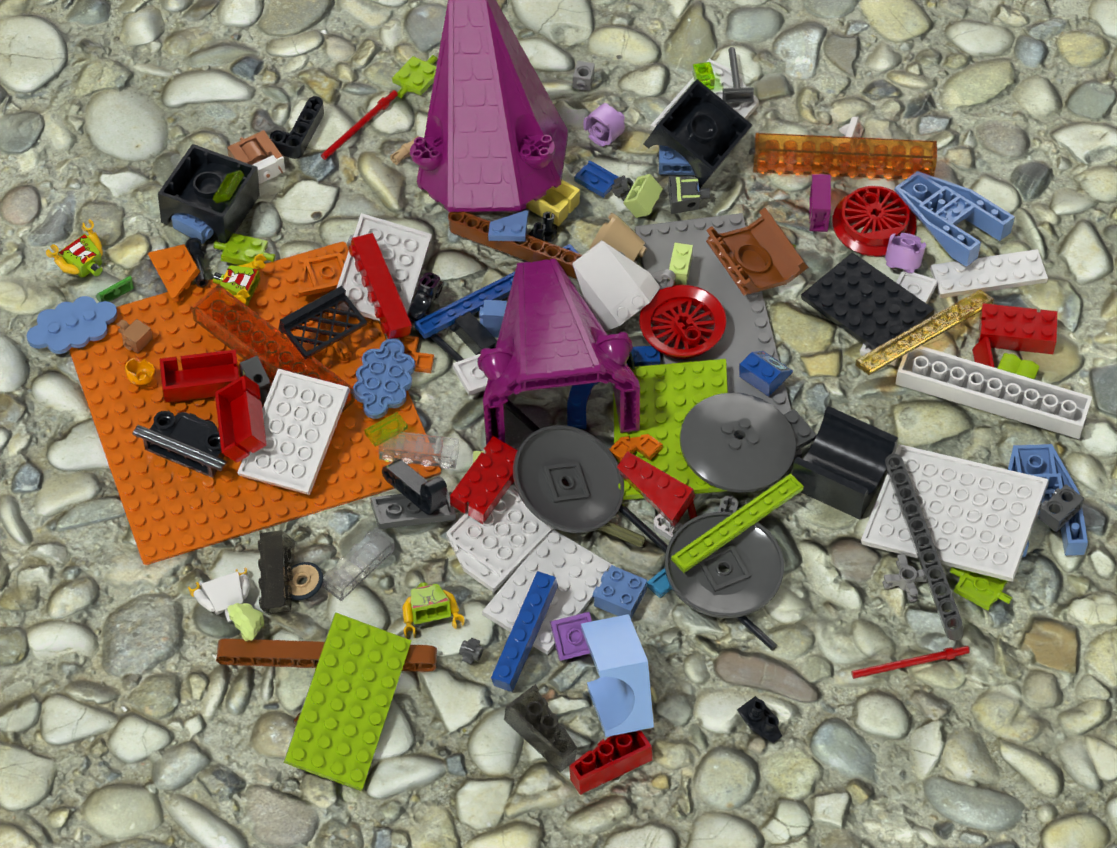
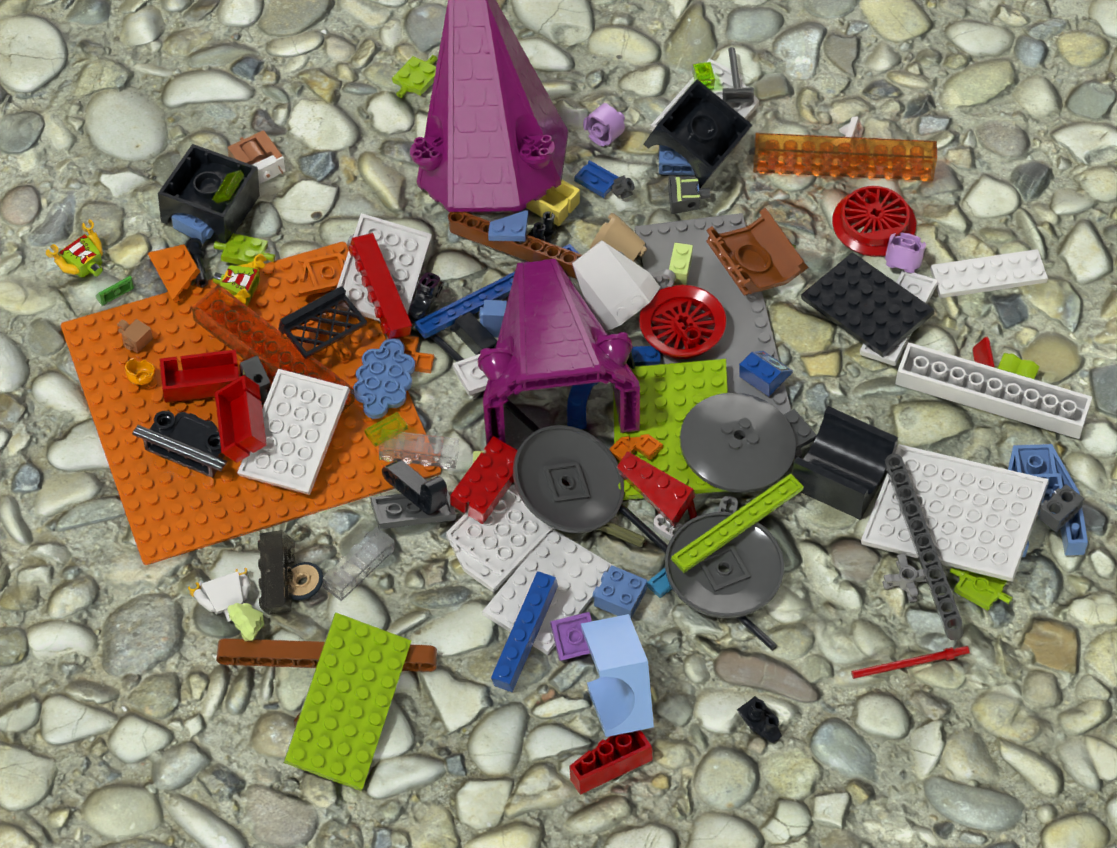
medium blue plate [26,296,118,354] -> none
black beam [269,96,324,159] -> none
red bar [321,90,398,160] -> none
tan pin [390,136,419,165] -> none
lime torso [402,582,465,639] -> none
dark grey gear [459,637,484,664] -> none
clear smoke wedge [504,684,577,772] -> none
light grey brick [573,61,595,91] -> none
yellowish green brick [623,174,663,218] -> none
magenta window [809,174,831,232] -> none
clear yellow plate [855,290,994,375] -> none
medium blue wedge [894,171,1015,267] -> none
red piece [978,303,1058,355] -> none

